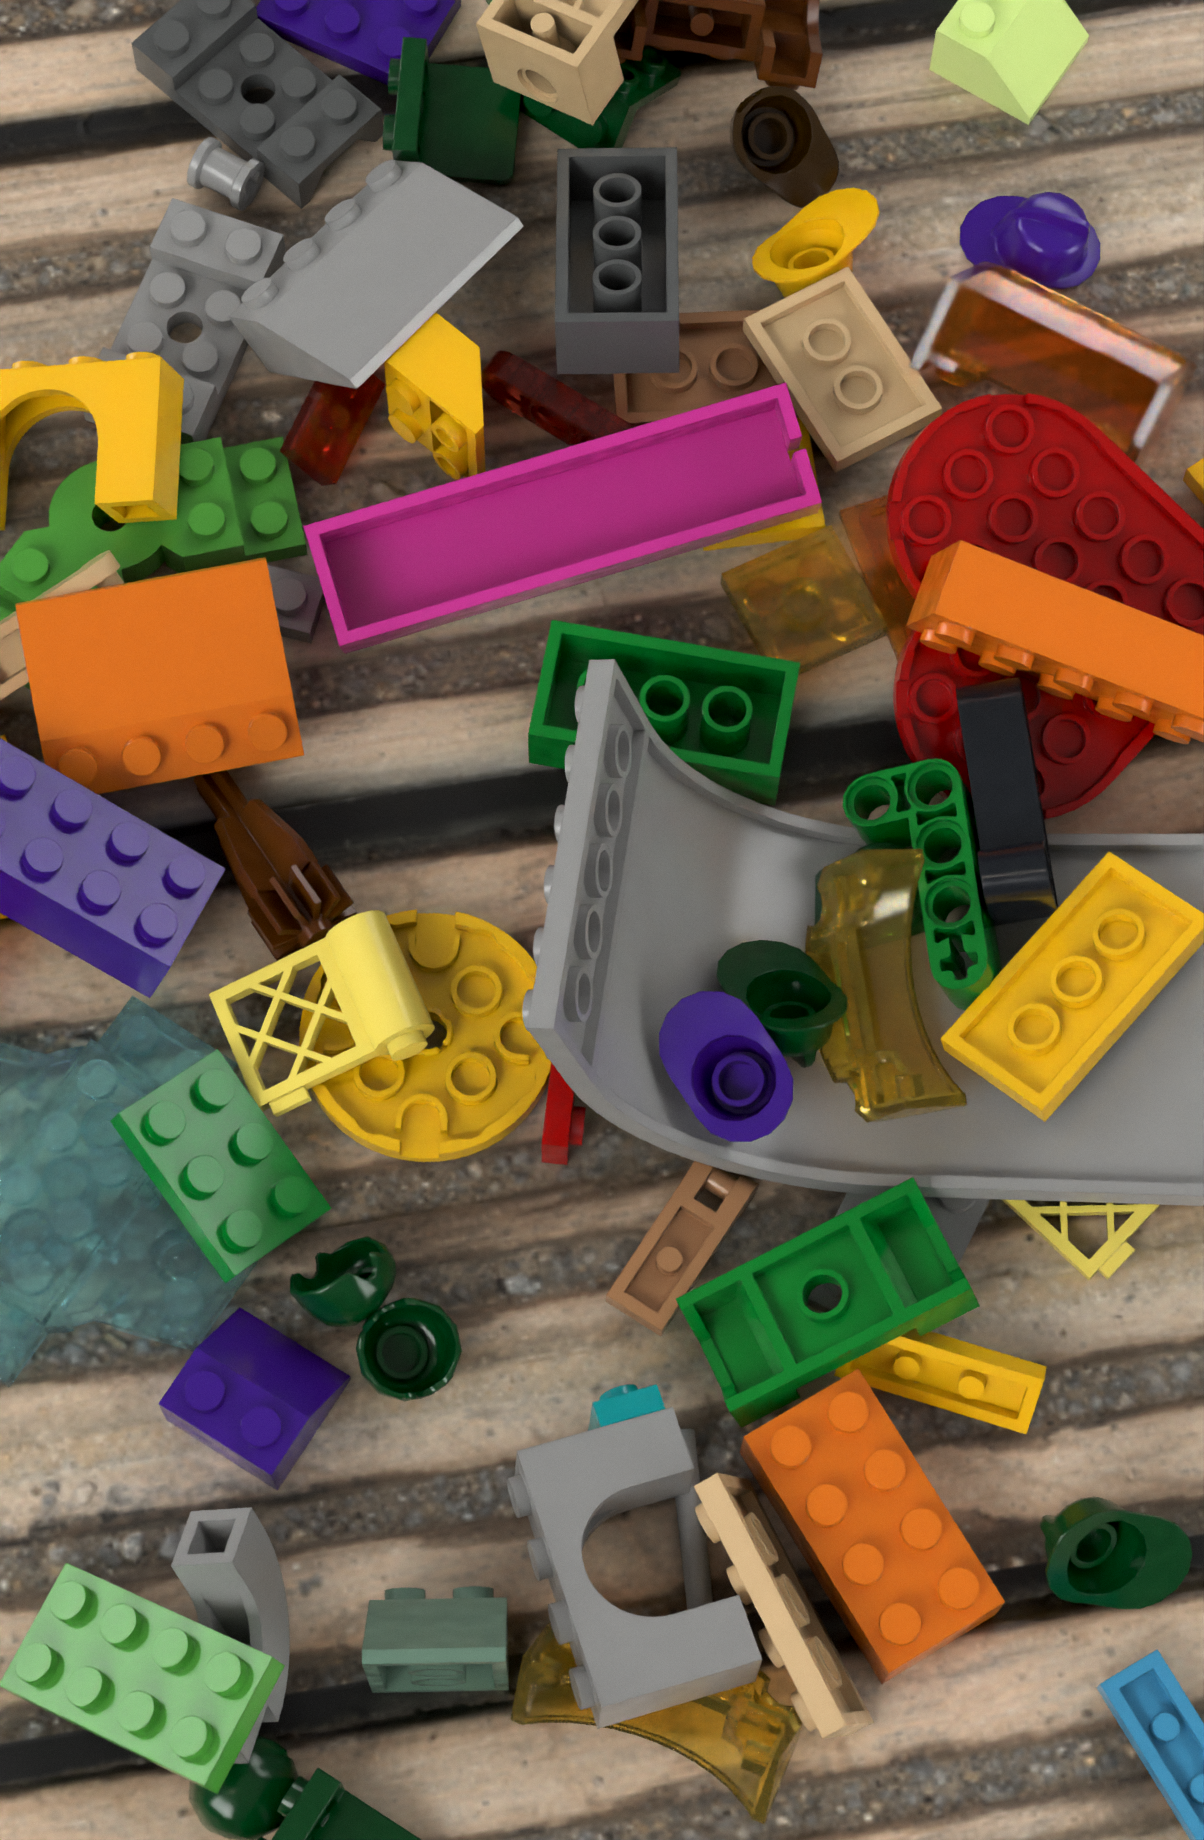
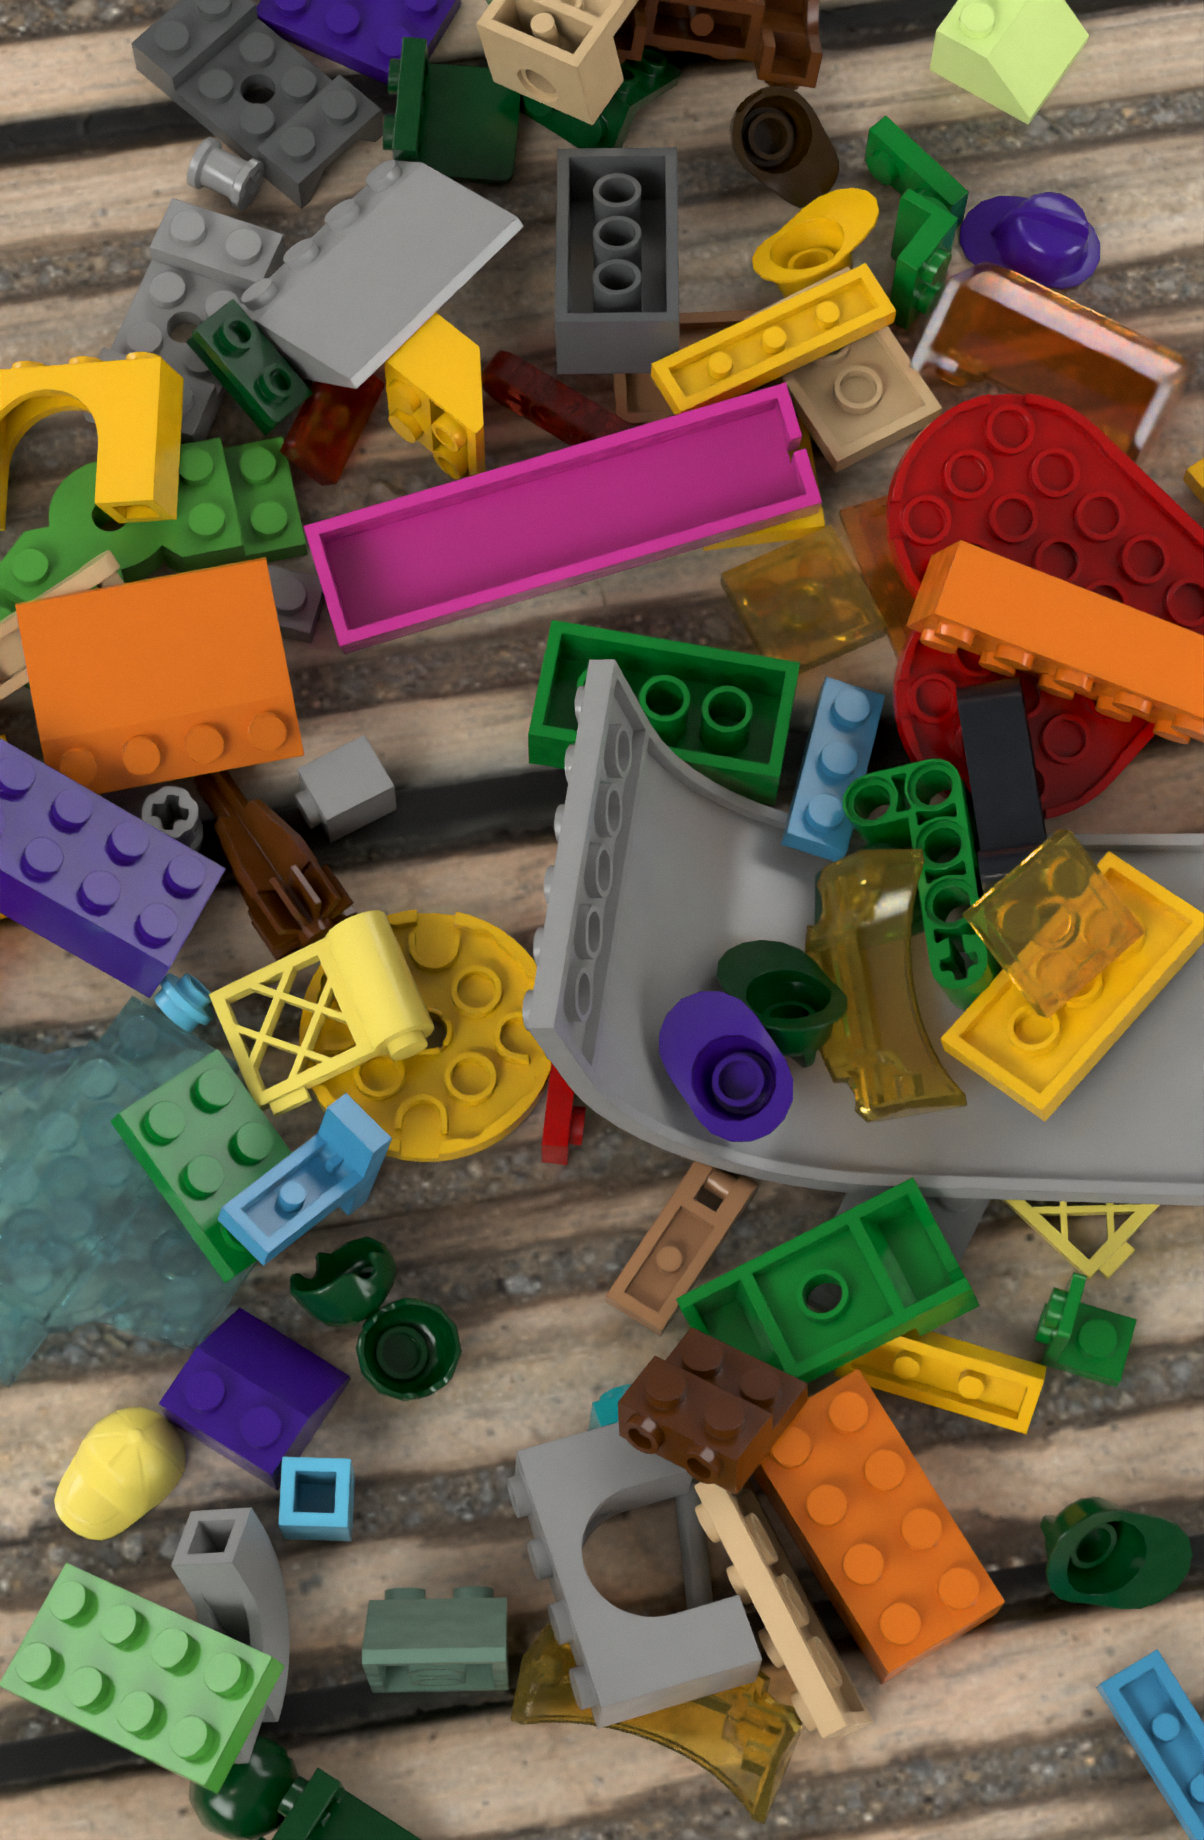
none -> light yellow piece [54,1407,186,1541]
none -> light grey bush [142,786,204,852]
none -> medium azure plate [154,973,215,1032]
none -> dark green bracket [186,299,313,436]
none -> dark azure bracket [218,1093,392,1266]
none -> medium azure brick [278,1457,355,1541]
none -> light grey brick [294,735,397,843]
none -> reddish brown plate [618,1327,808,1495]
none -> yellow plate [651,263,896,415]
none -> dark azure plate [781,676,885,863]
none -> green plate [864,116,969,228]
none -> green bracket [890,189,958,330]
none -> clear yellow plate [962,828,1145,1018]
none -> green bracket [1034,1272,1137,1387]

